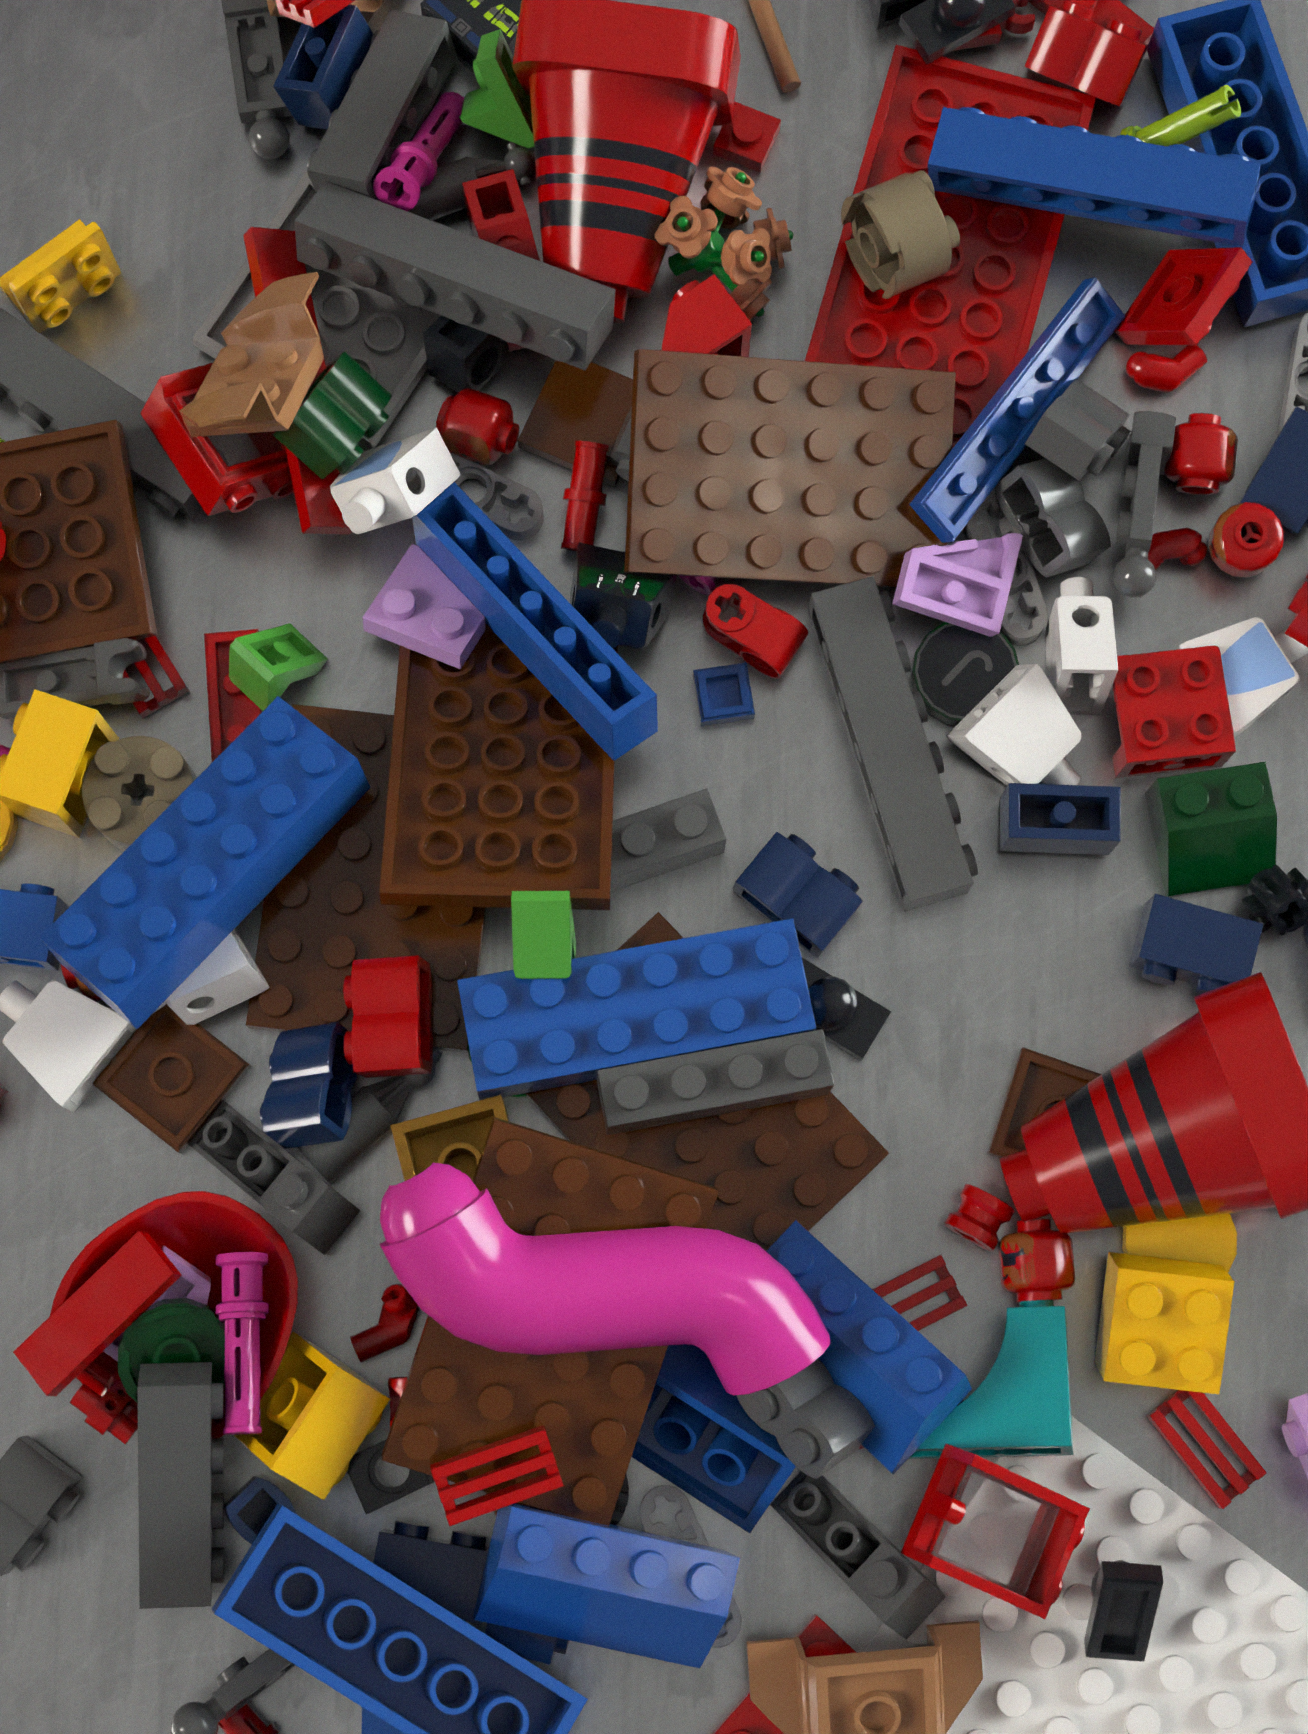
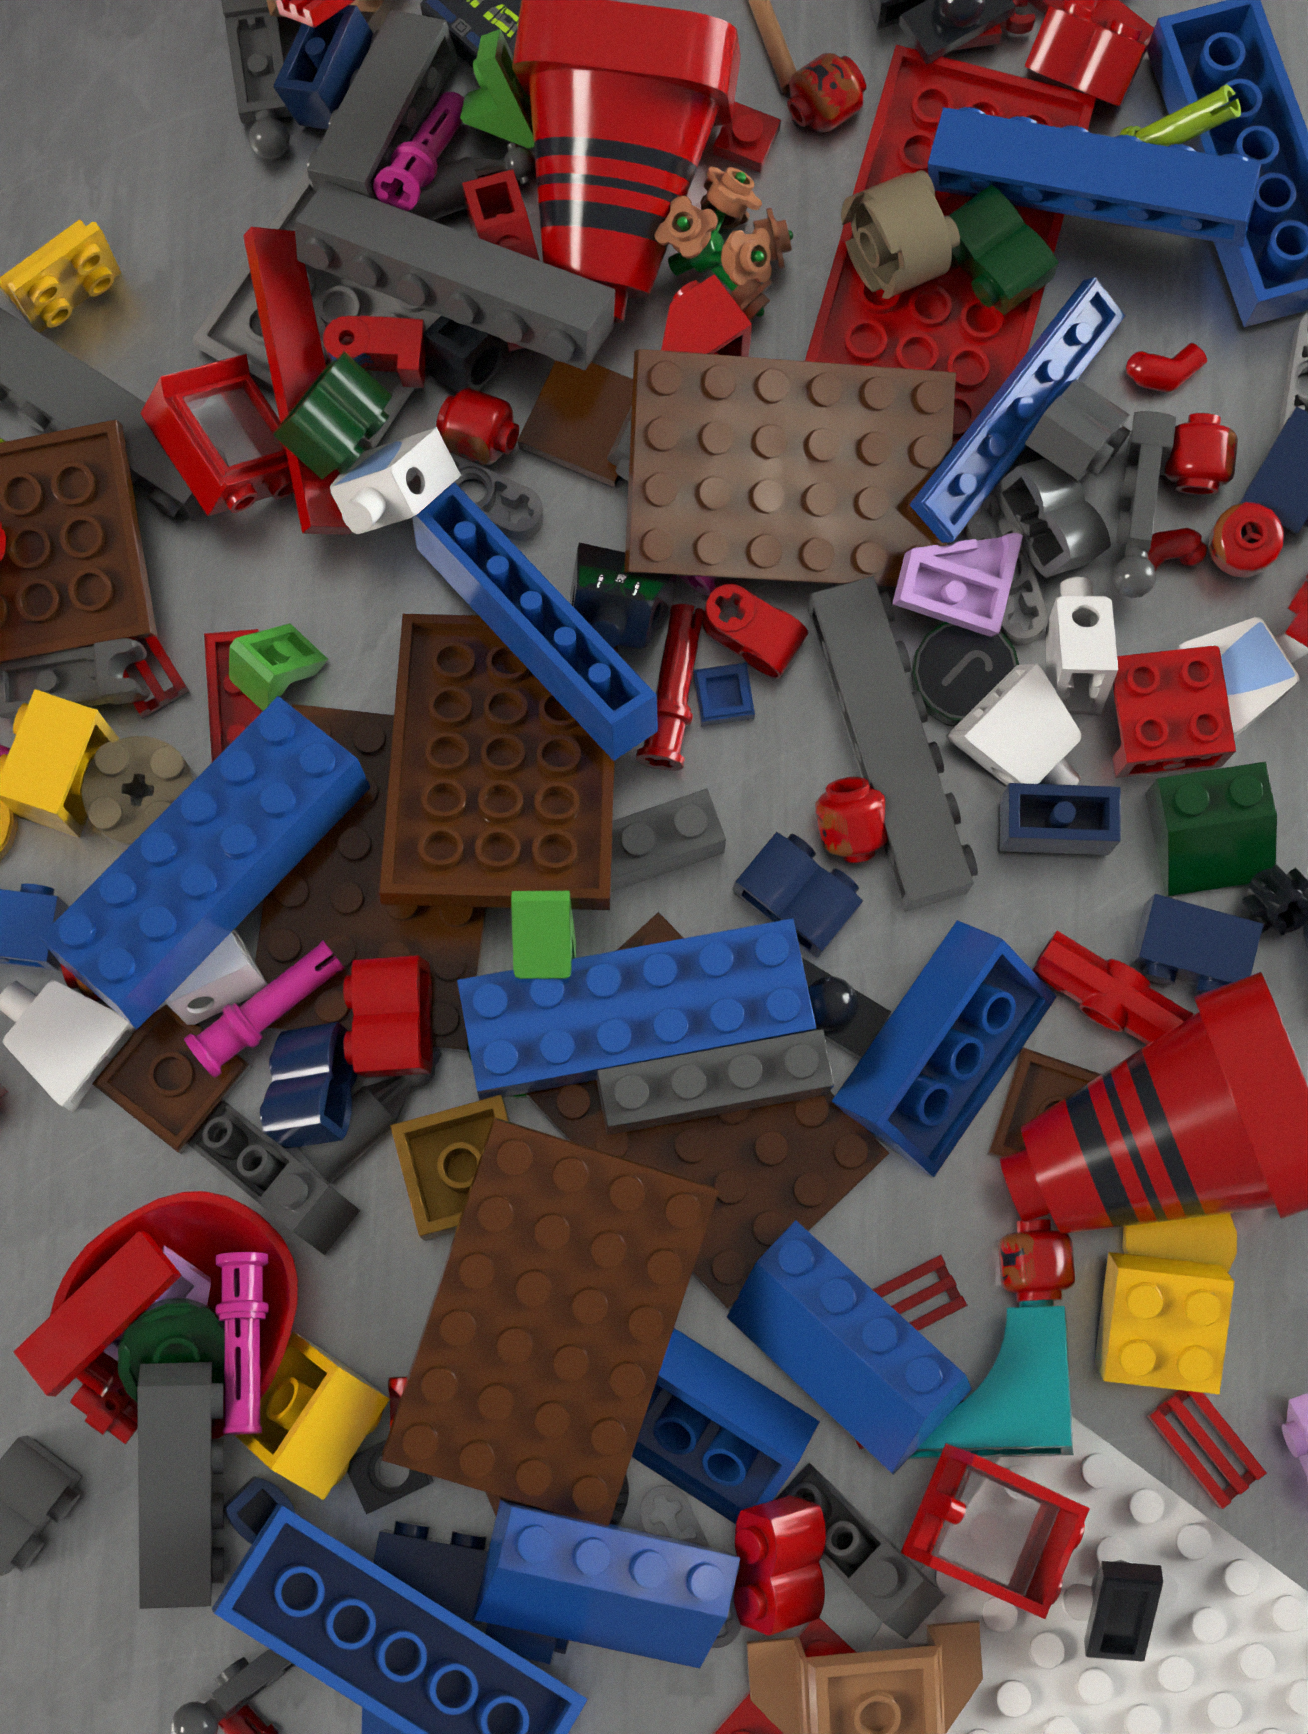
medium nougat piece [179,272,324,437] -> none
red arm [350,1284,419,1363] -> none
lavender wing [362,544,486,669] -> none
dark pink animal [379,1163,830,1396] -> none
red tile [430,1425,564,1527] -> none
red pin [561,441,609,551] -> none
dark grey brick [737,1358,875,1479] -> none
red wheel [944,1184,1015,1252] -> none
red plate [1114,247,1253,345] -> none
none -> dark pink pin [184,940,345,1078]
none -> red leg [323,315,427,388]
none -> red pin [636,604,705,771]
none -> red brick [734,1495,826,1636]
none -> red head [787,53,867,133]
none -> red head [815,777,888,863]
none -> blue slope [832,920,1057,1177]
none -> dark green brick [949,185,1059,315]
none -> red piece [1032,931,1194,1045]

